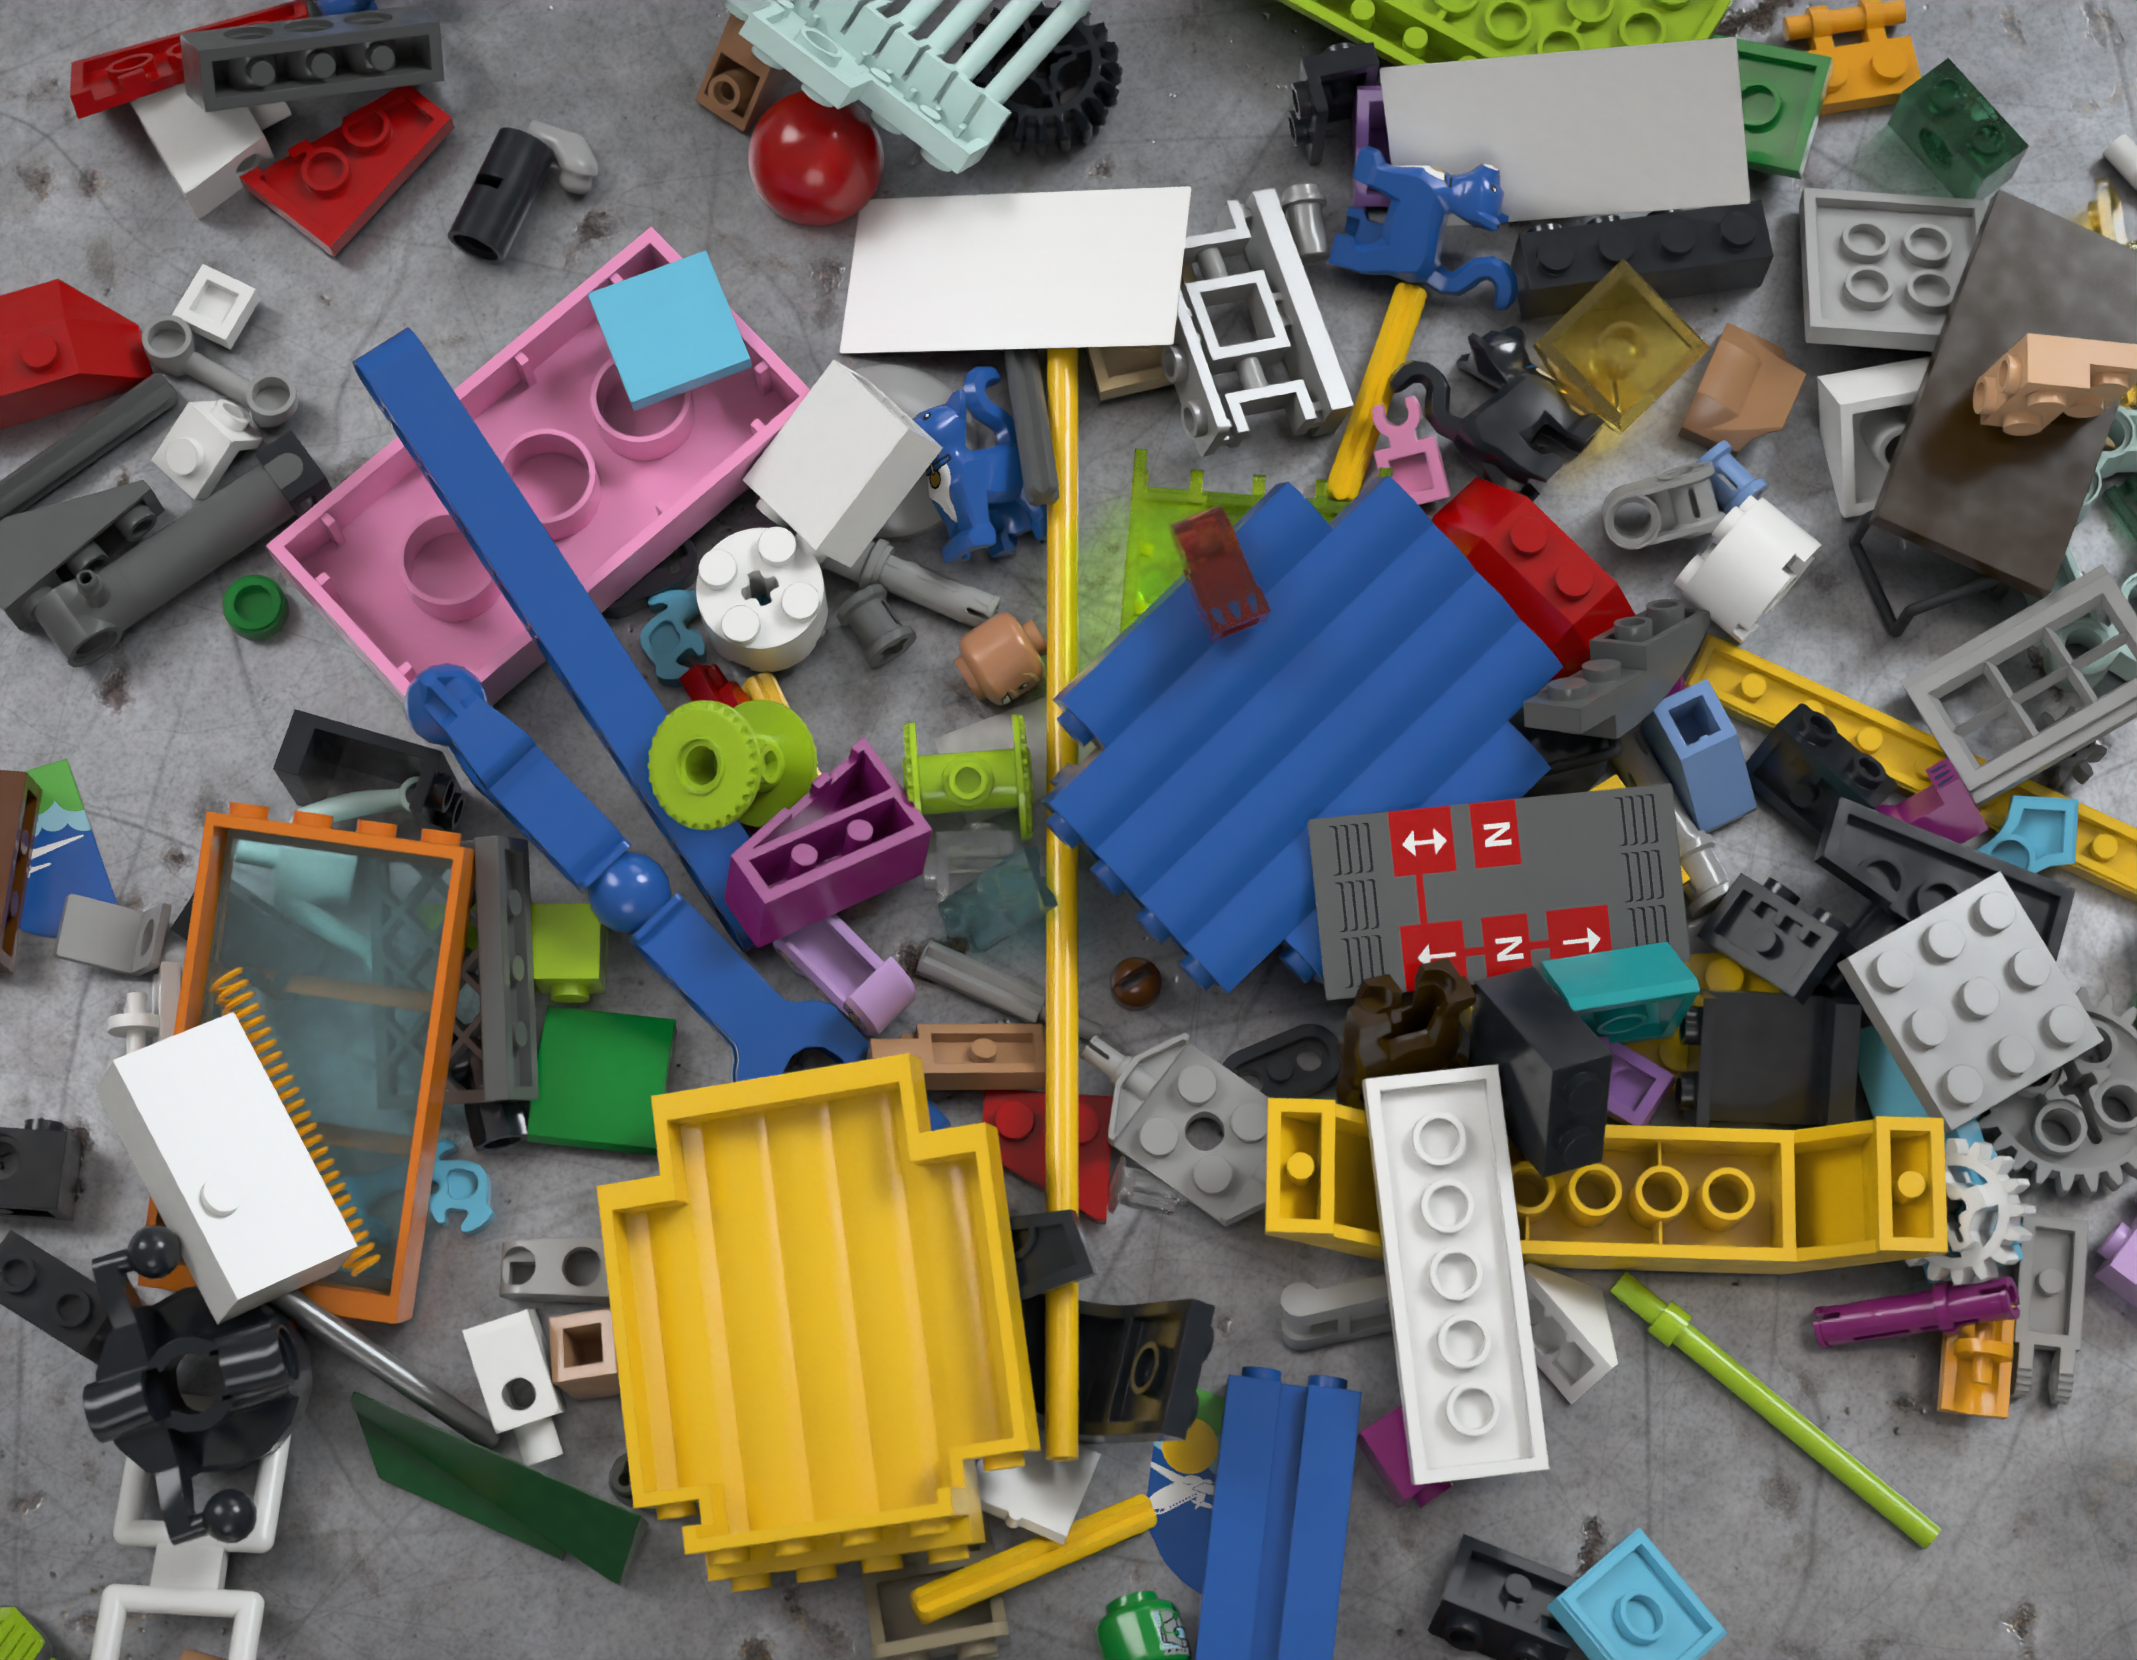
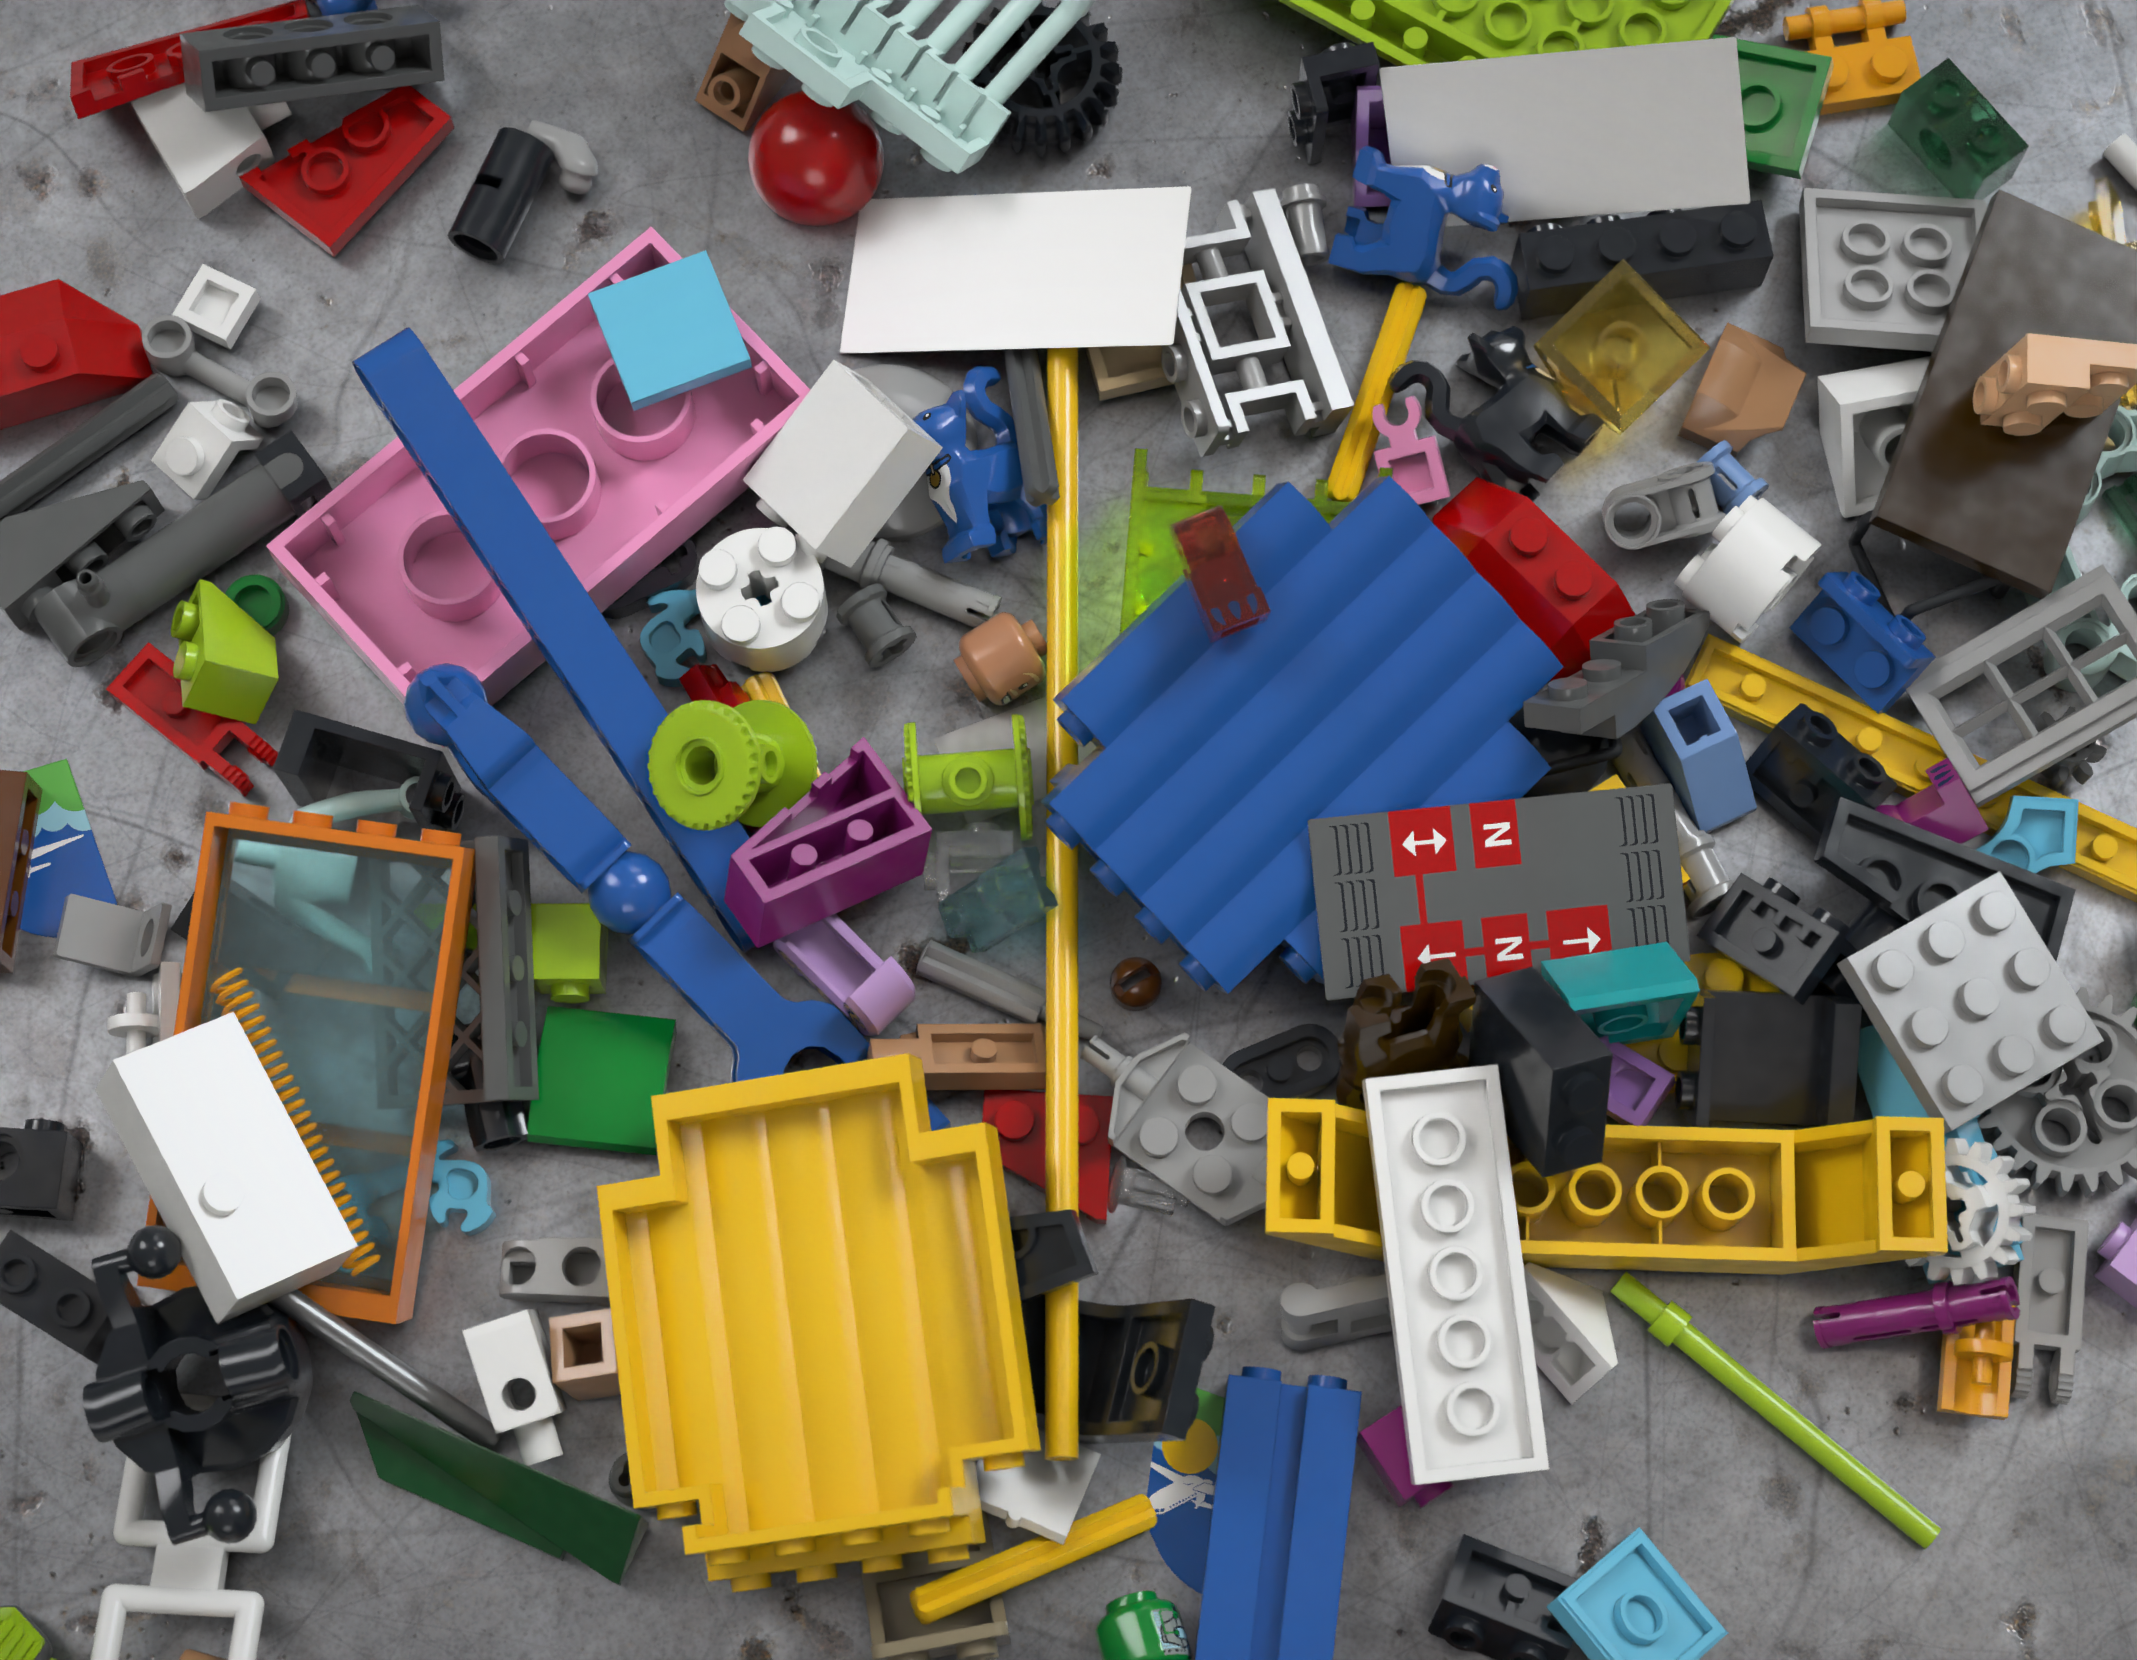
none -> red hinge [106,642,278,797]
none -> lime slope [171,579,279,725]
none -> blue bracket [1789,571,1936,714]

